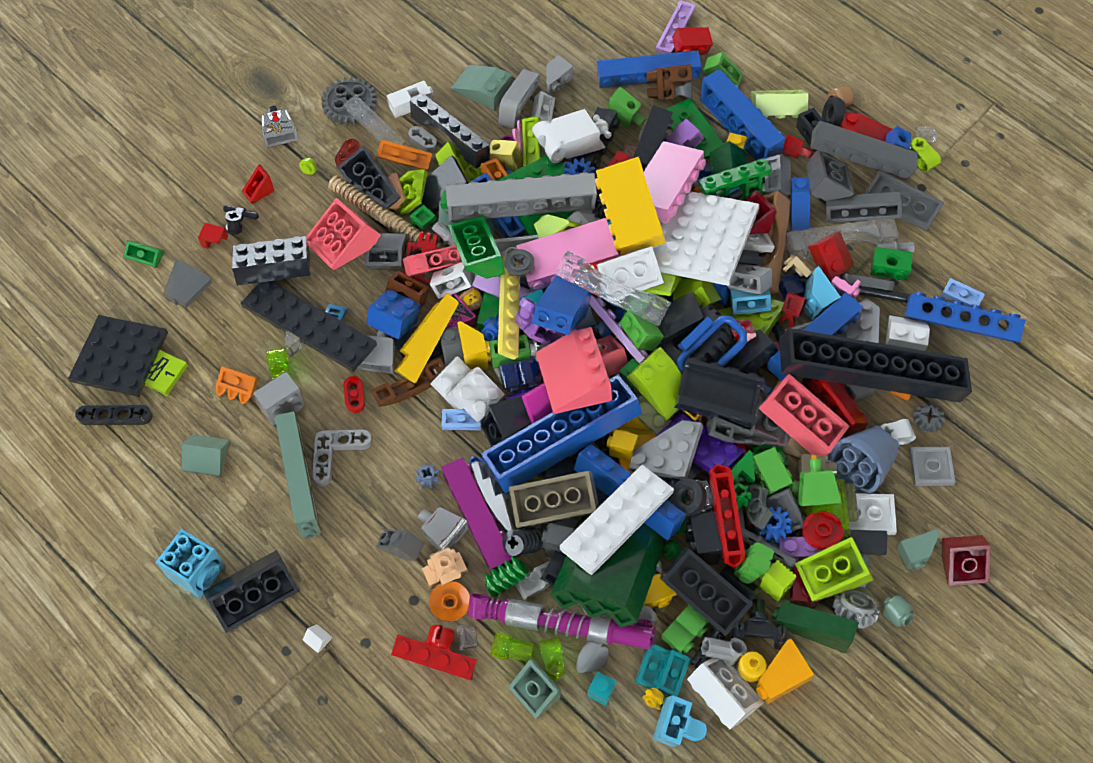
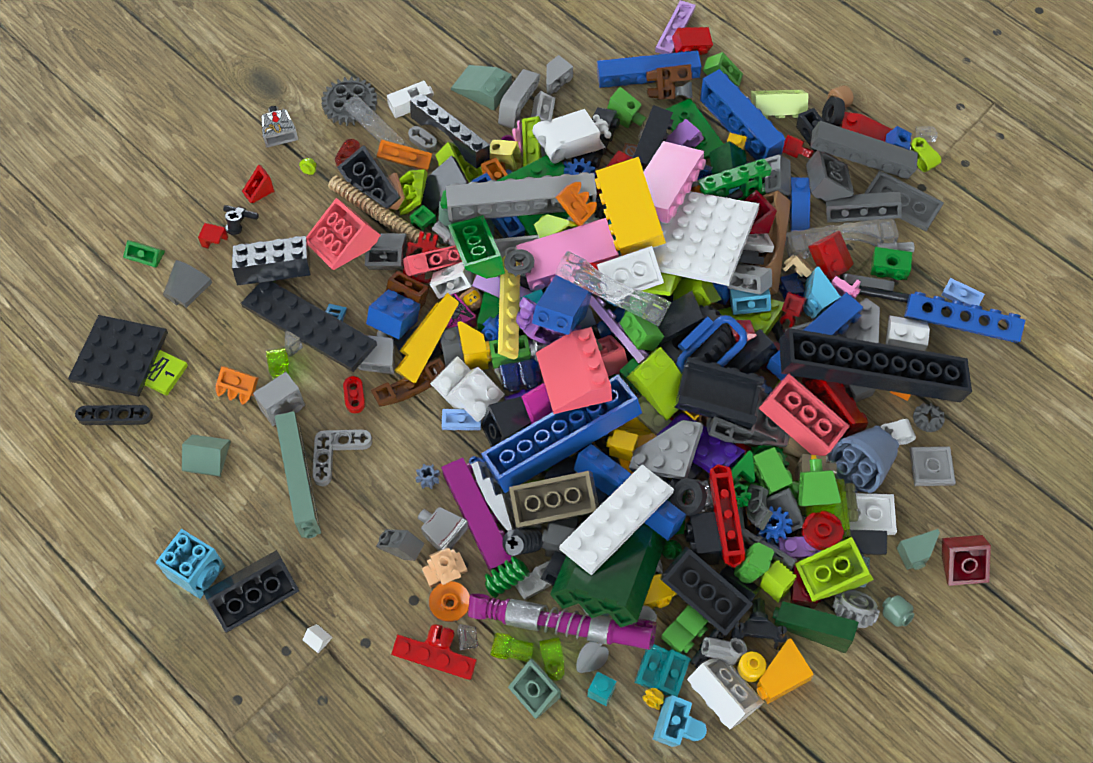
none -> orange plate [555,182,597,226]

